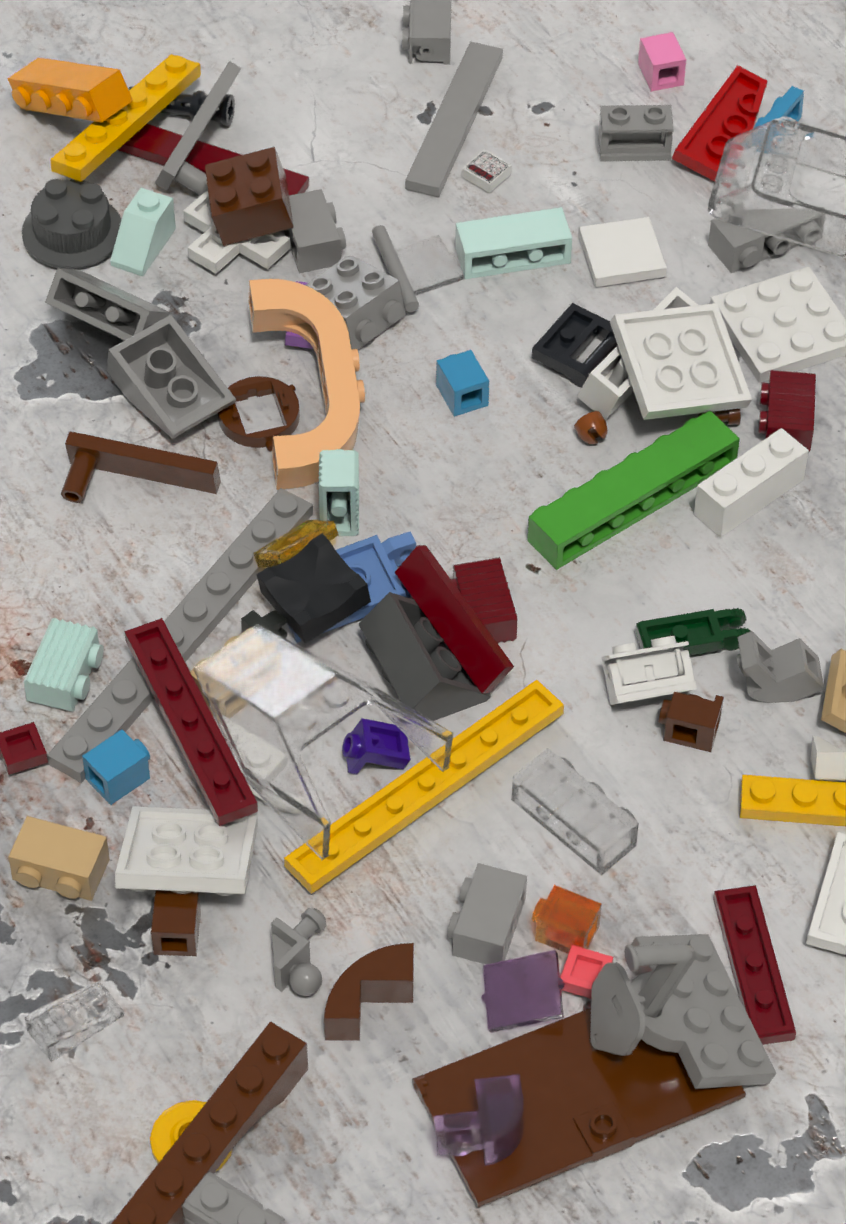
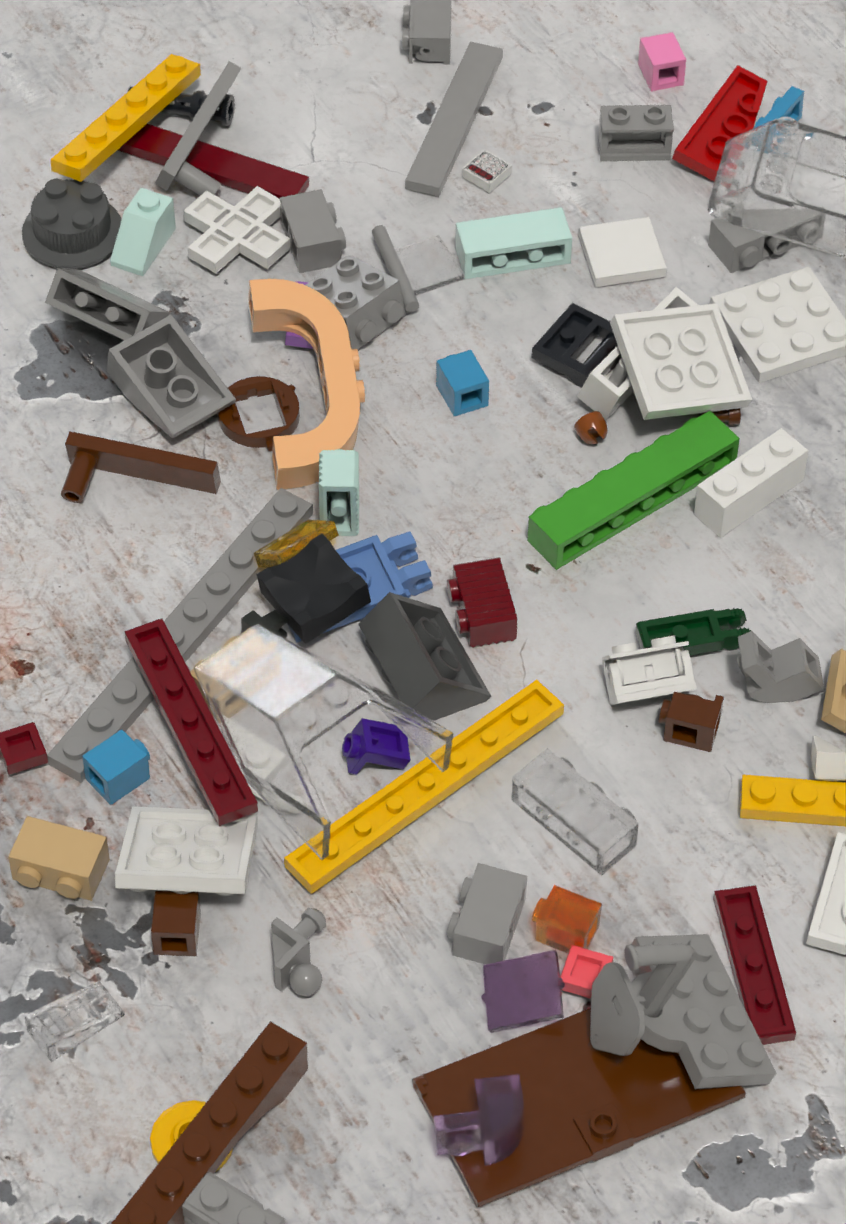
light orange brick [7,57,133,122] -> none
light aqua brick [24,618,104,712] -> none
reddish brown brick [205,146,294,246] -> none
reddish brown brick [324,943,414,1041] -> none
dark red tile [395,545,514,694] -> none
dark red brick [758,370,816,452] -> none

